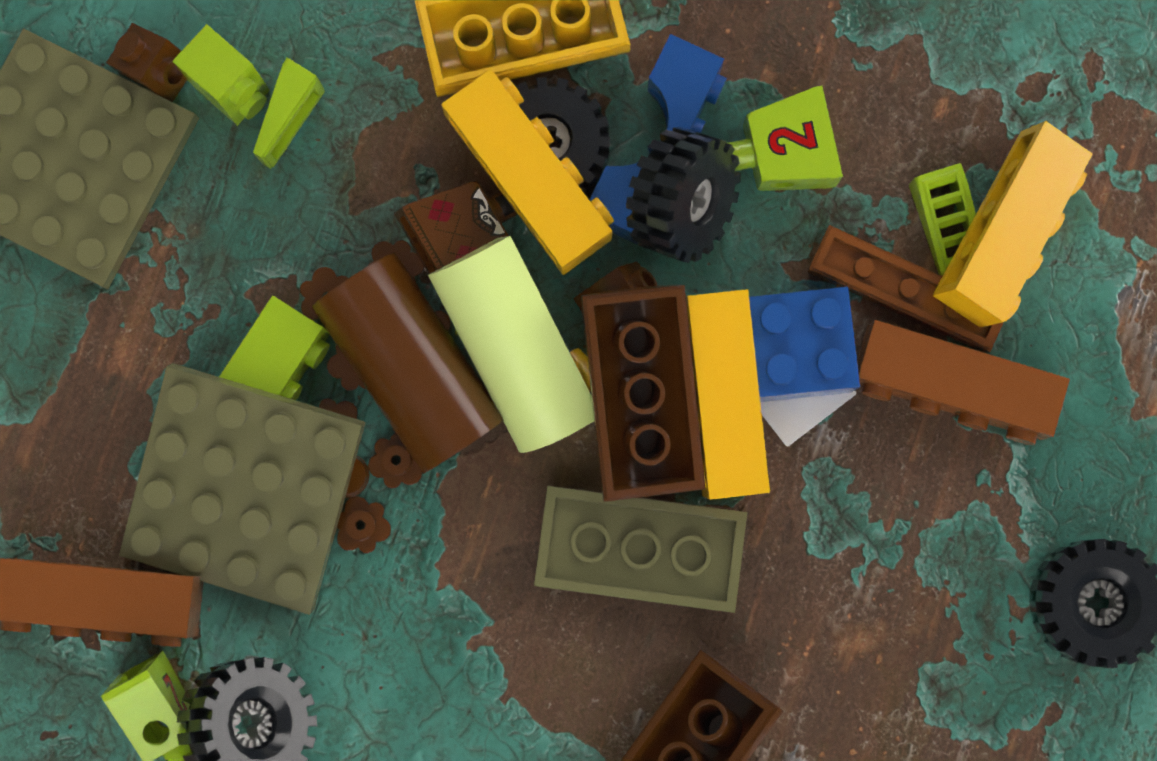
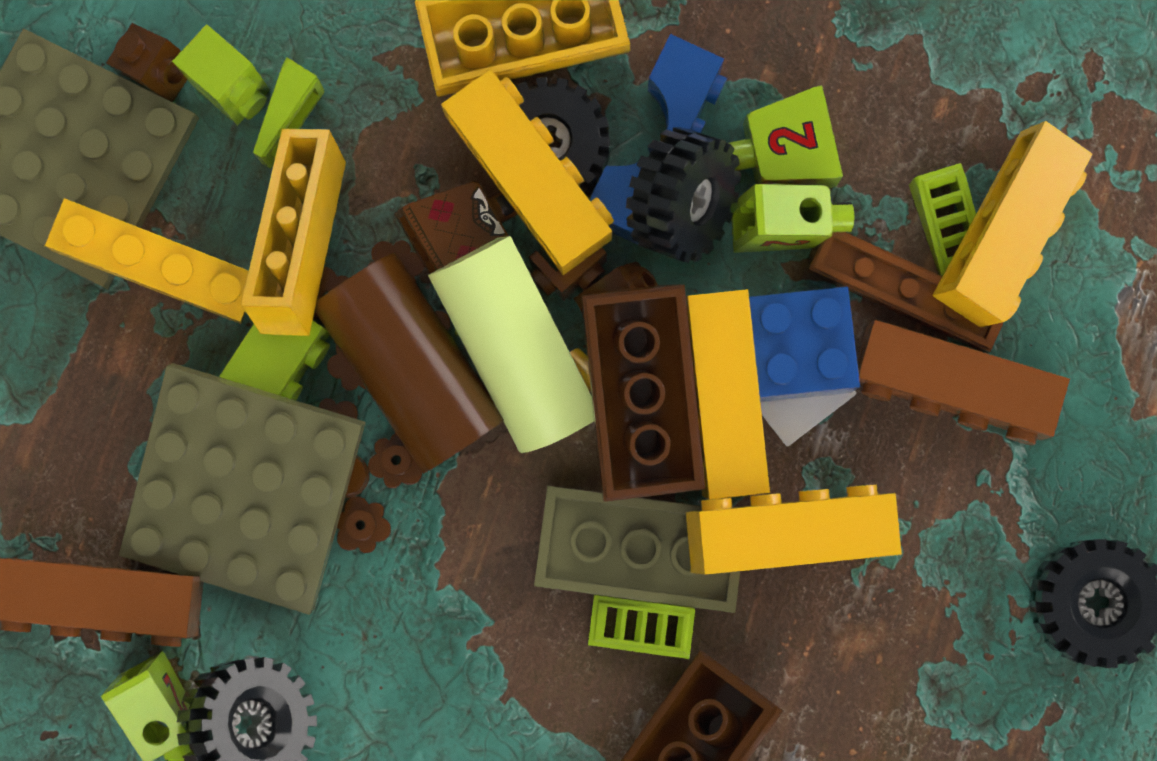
none -> yellow brick [45,198,249,324]
none -> yellow brick [241,129,346,336]
none -> reddish brown bracket [528,248,607,301]
none -> lime slope [588,595,695,659]
none -> yellow brick [686,484,902,575]
none -> lime torso [731,184,854,253]

